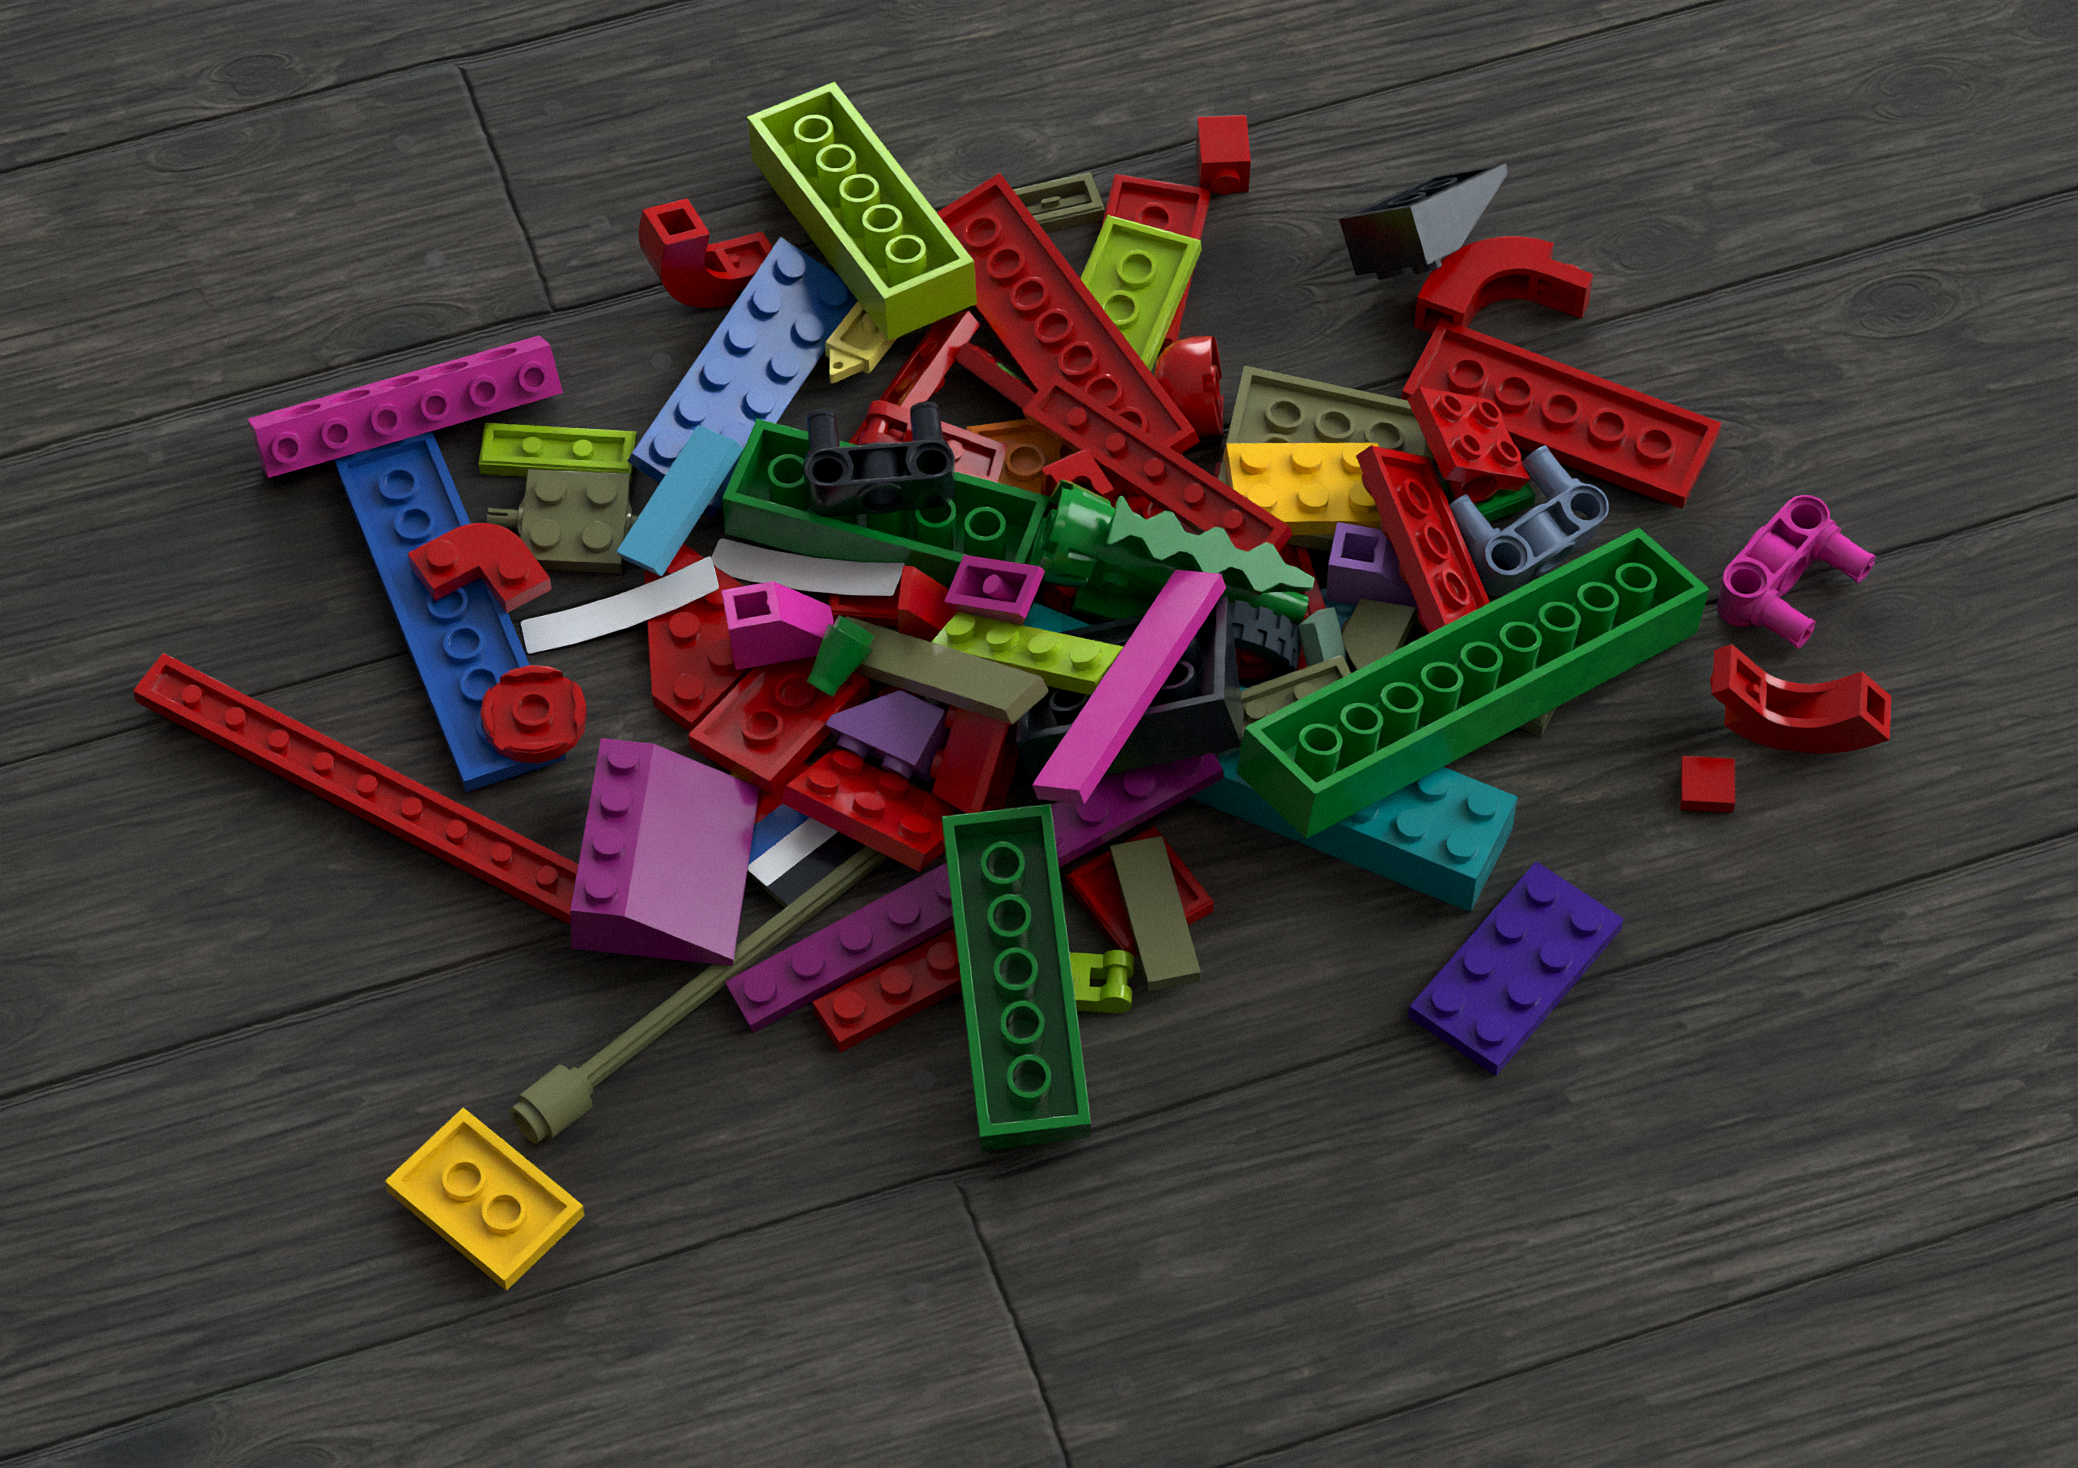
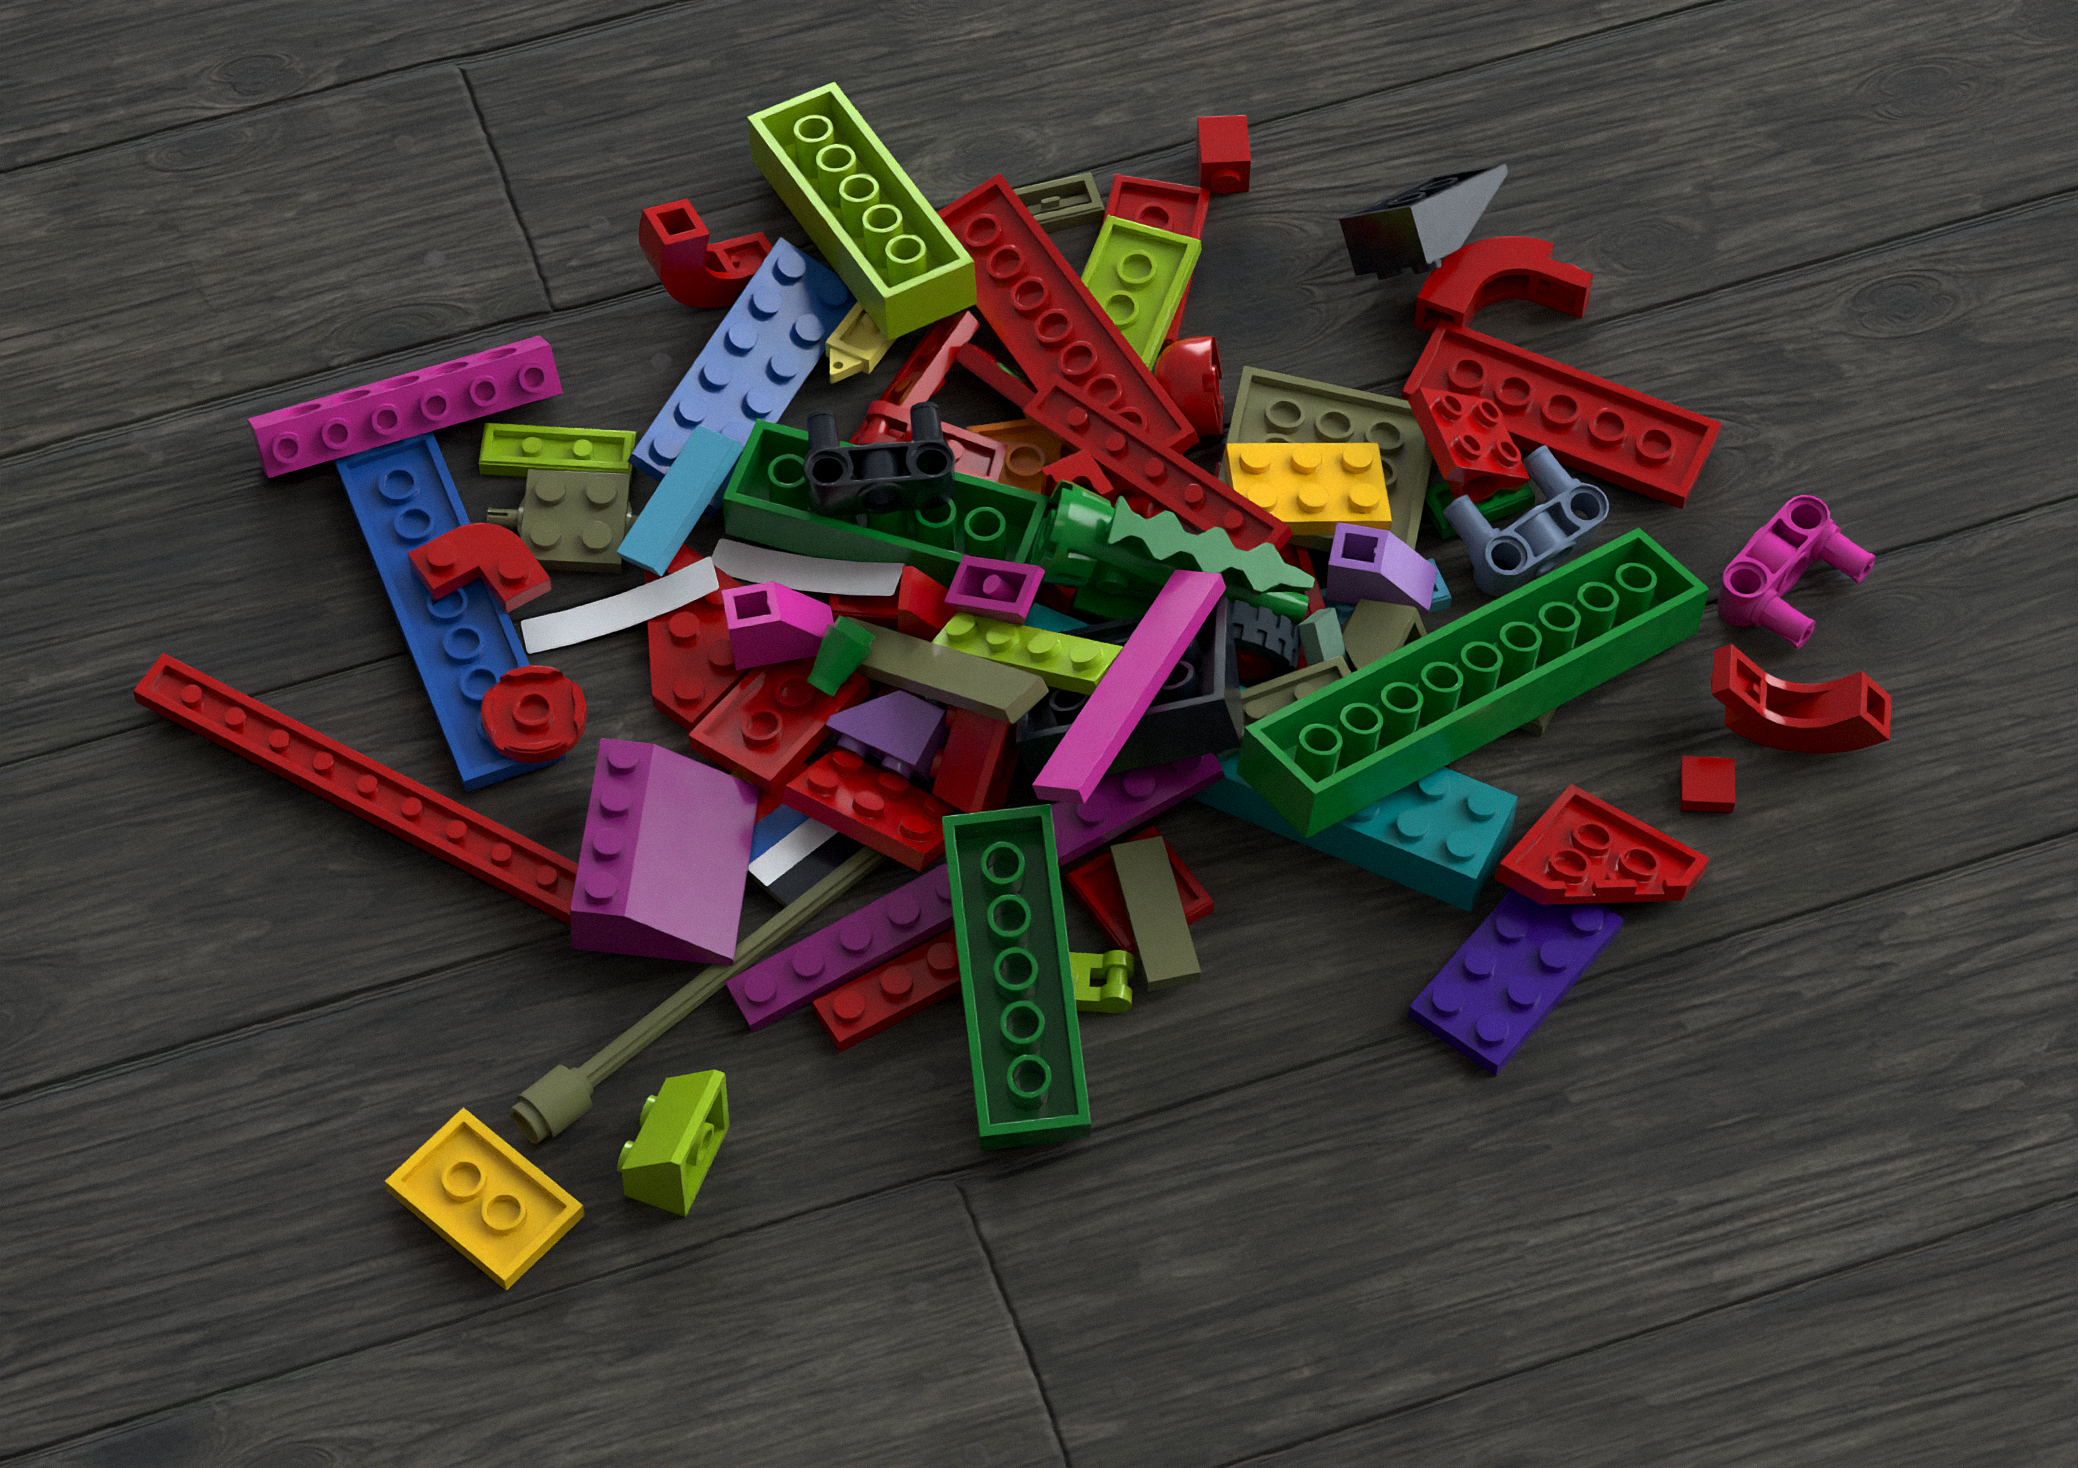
red plate [1356,445,1490,634] -> none
none -> lime slope [617,1069,730,1217]
none -> red plate [1495,784,1710,905]

